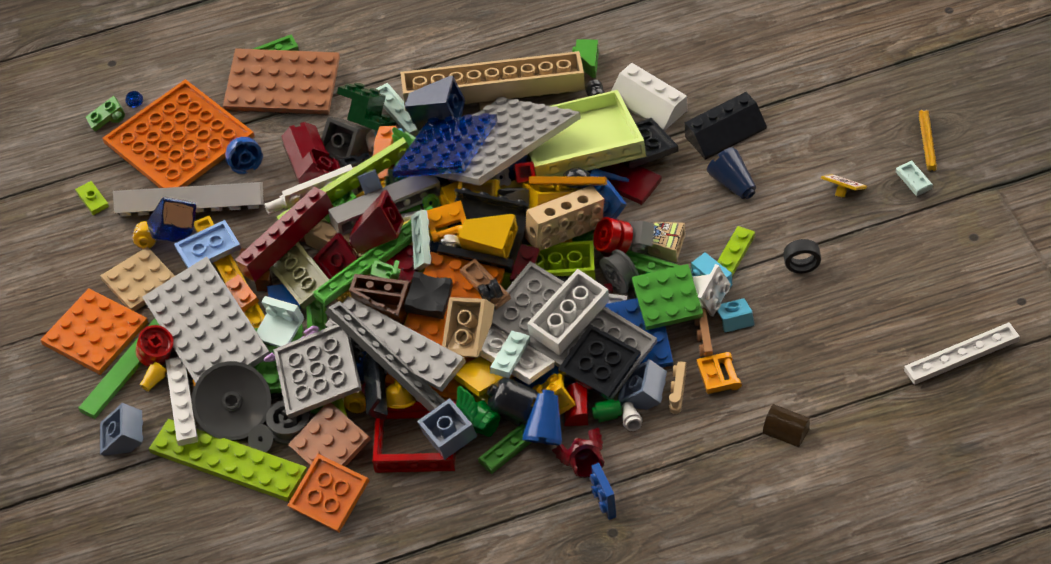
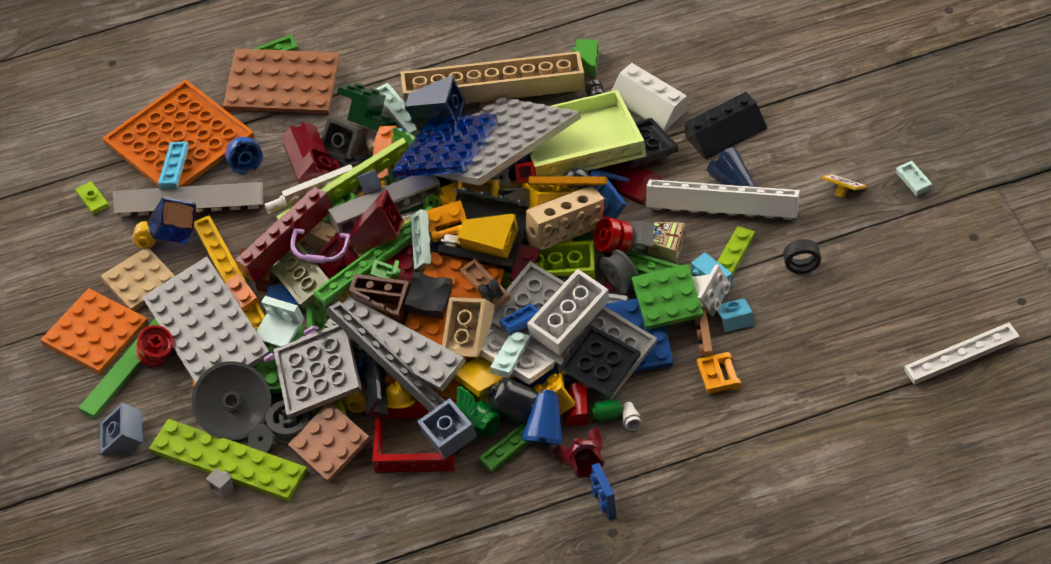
bright green plate [86,96,125,132] -> none
clear blue plate [125,91,143,107] -> none
yellow cone [140,362,167,392] -> none
white plate [165,357,198,446] -> none
light blue plate [174,220,241,268] -> none
orange plate [287,454,370,533] -> none
sand blue slope [618,359,667,410] -> none
tan plate [669,362,686,414] -> none
dark brown brick [763,404,810,447] -> none
yellow axle [919,110,937,171] -> none
none -> medium azure tile [158,142,189,189]
none -> light grey plate [206,468,234,500]
none -> lavender piece [290,229,350,264]
none -> blue plate [499,303,539,335]
none -> white brick [646,179,800,220]

